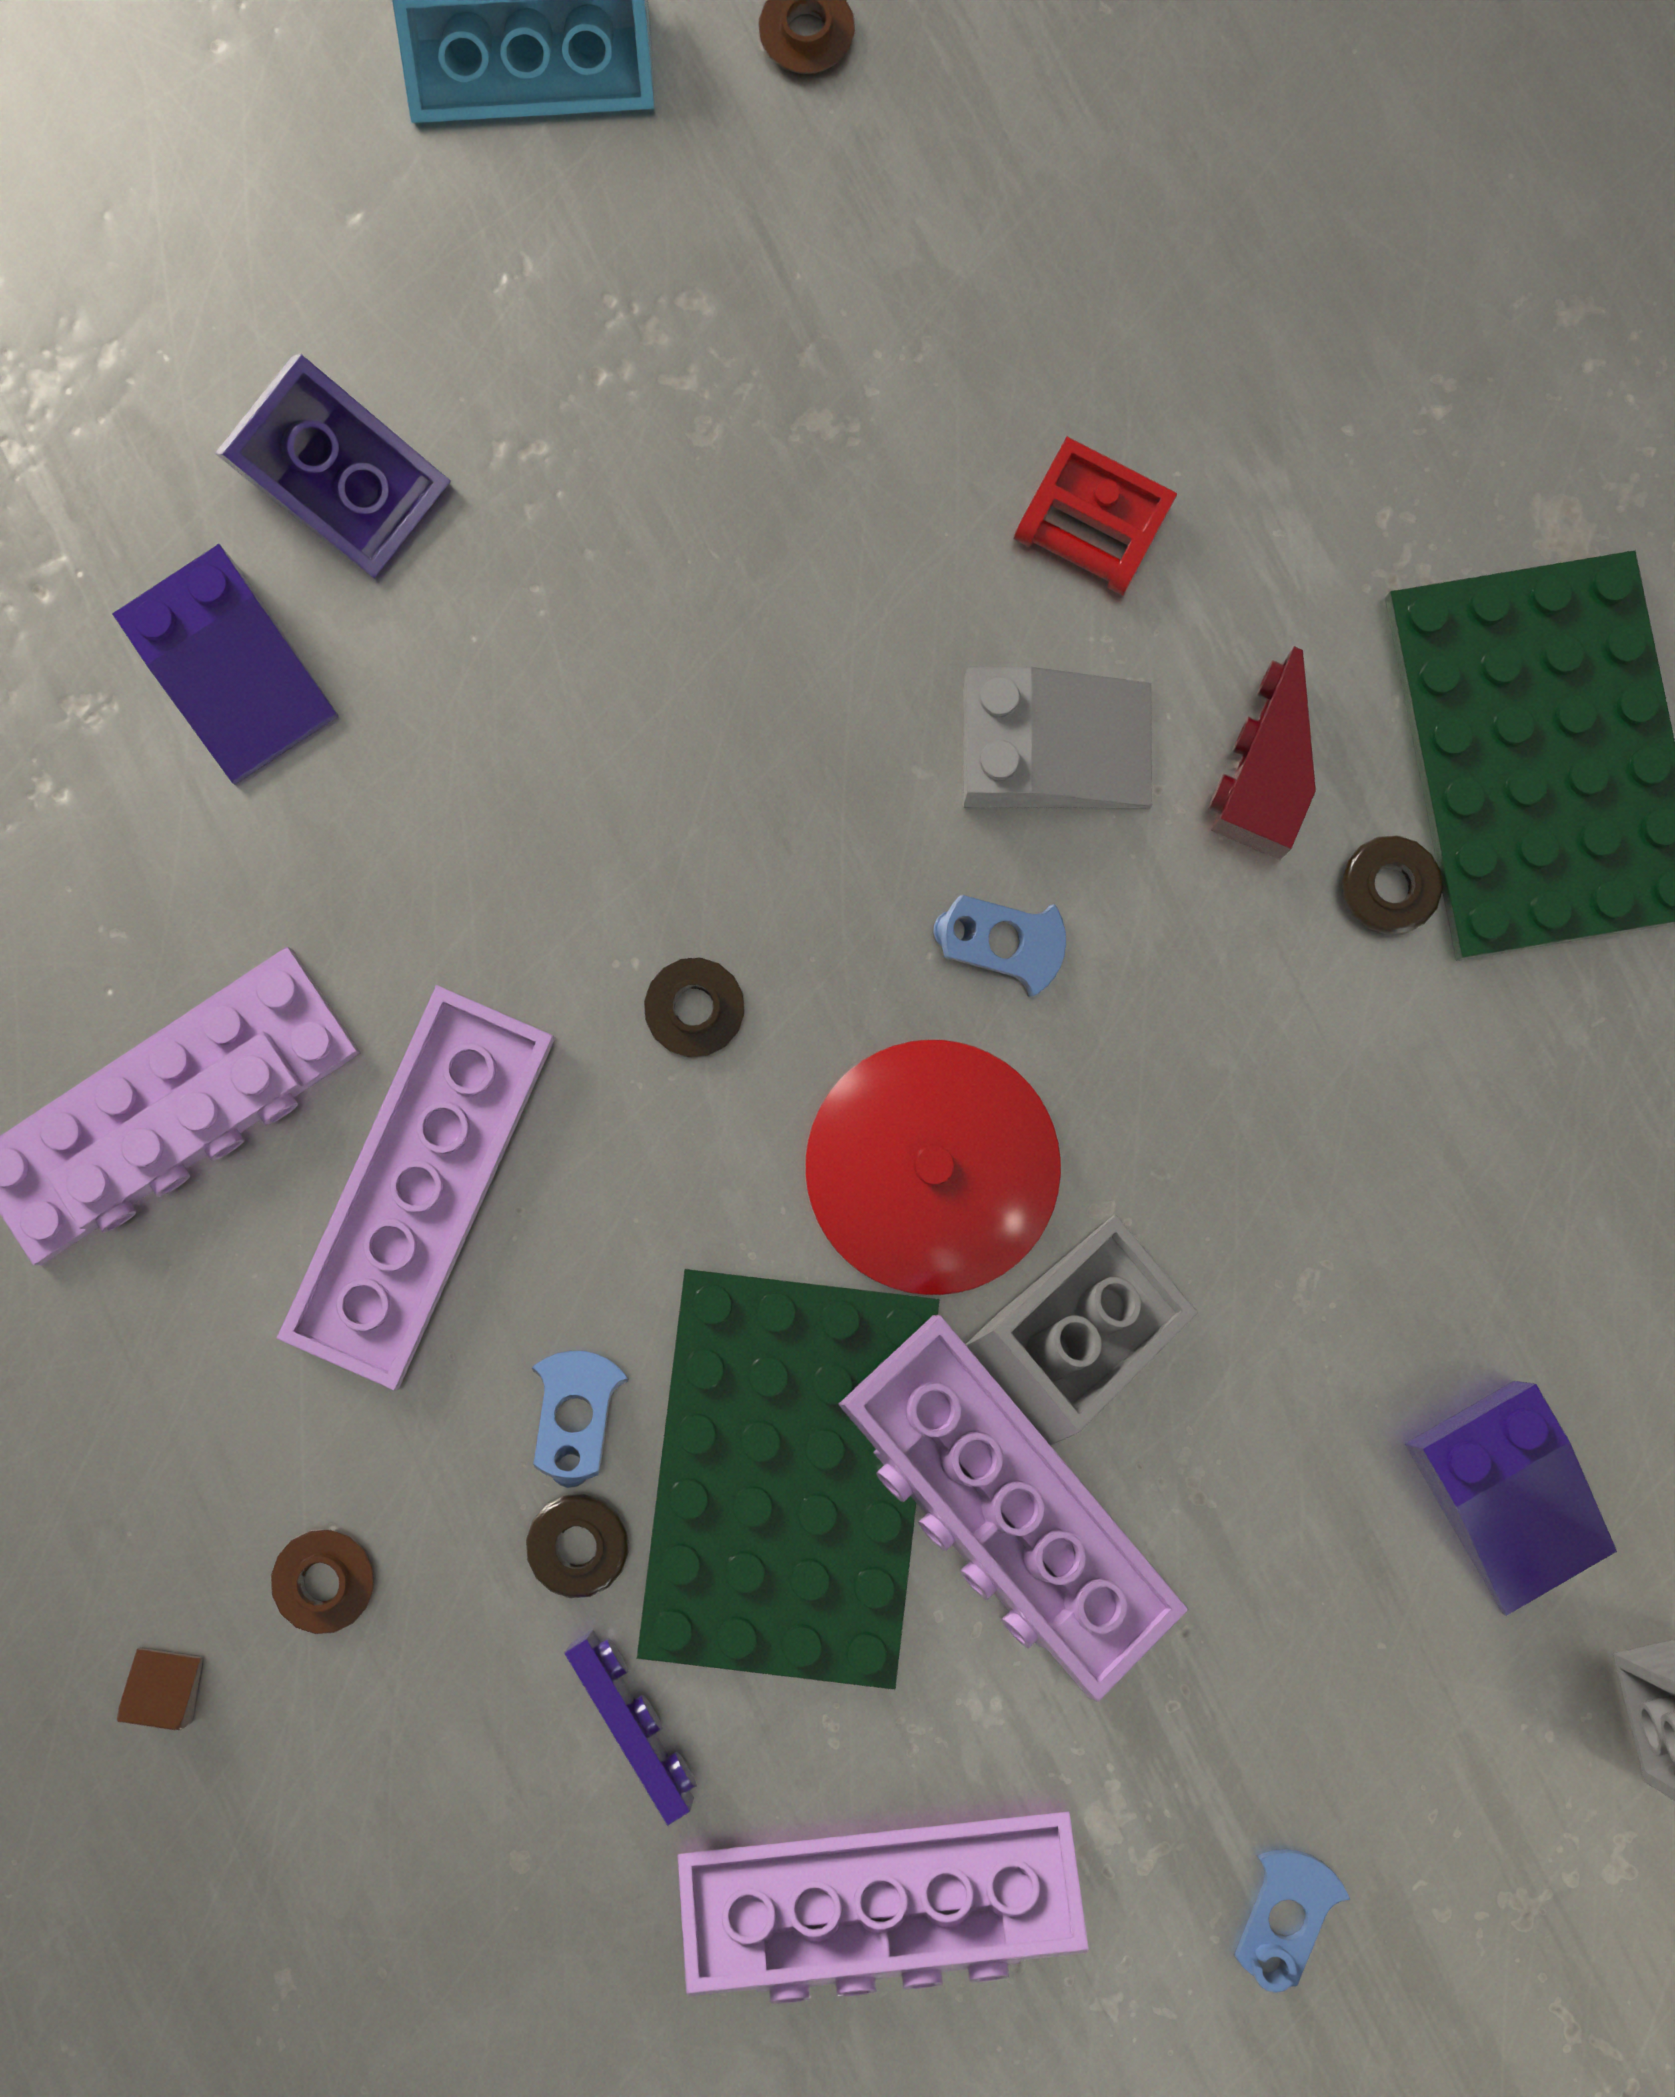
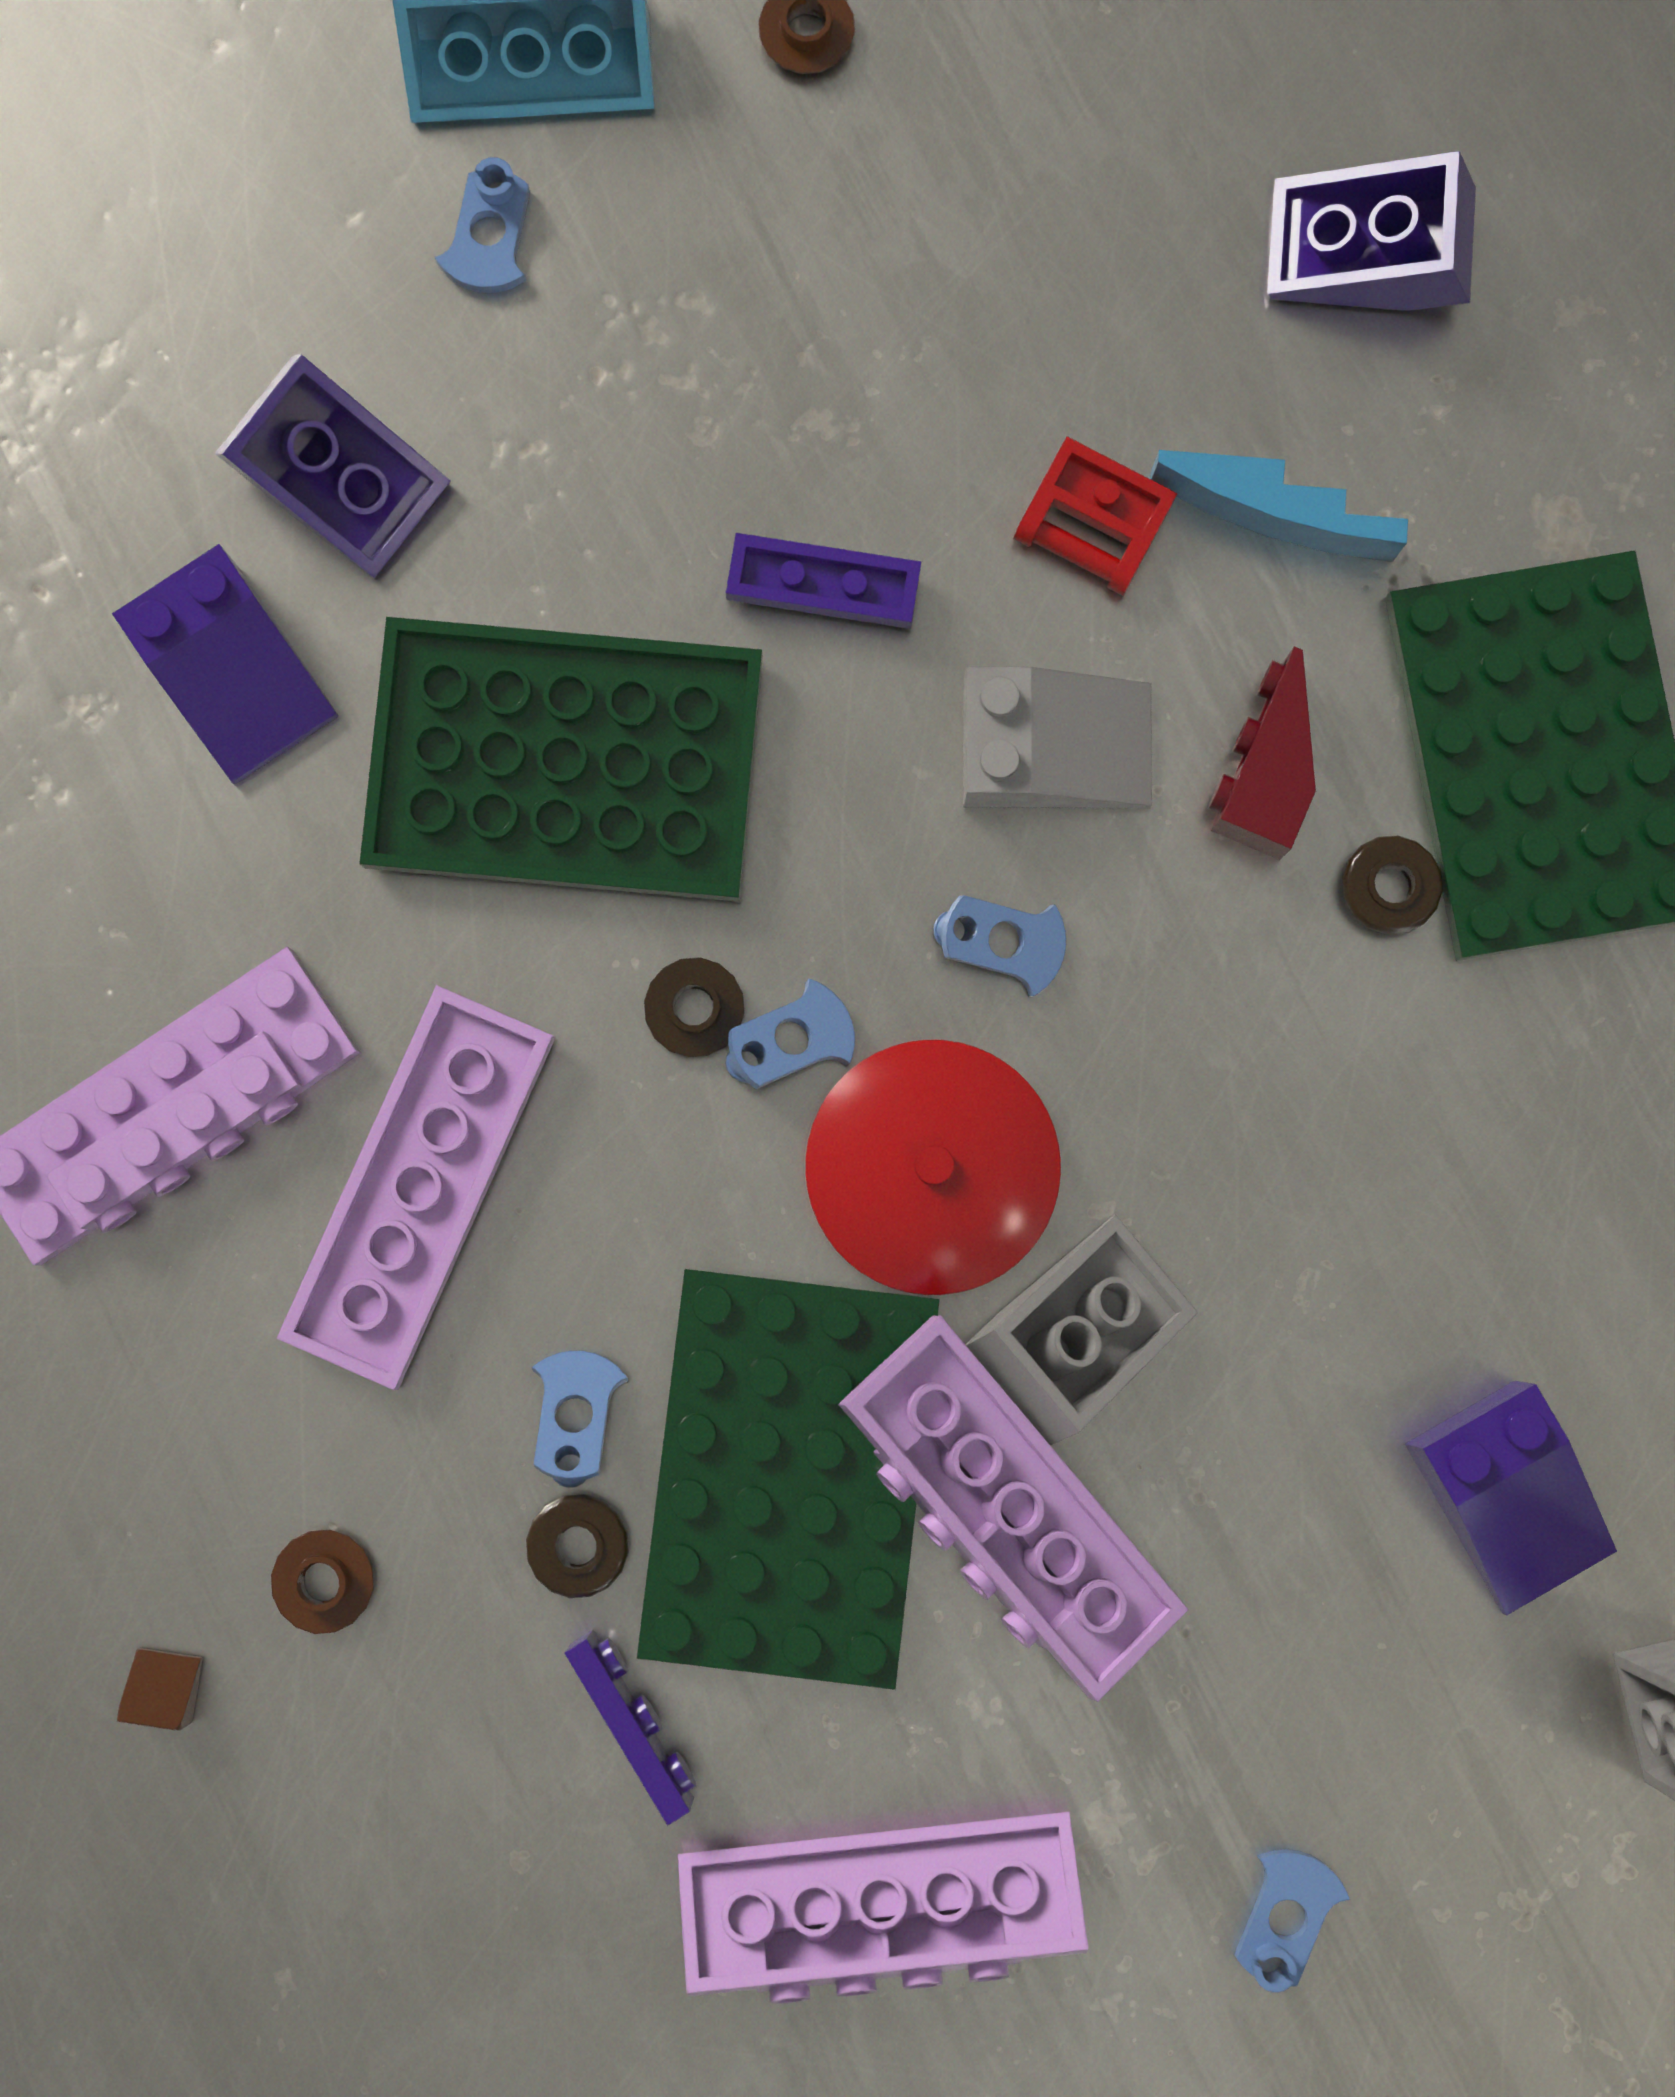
none -> dark green plate [359,617,763,902]
none -> medium blue piece [435,157,530,293]
none -> medium blue piece [725,978,855,1089]
none -> dark purple plate [726,533,921,629]
none -> dark azure slope [1151,450,1408,562]
none -> slope [1268,151,1476,311]

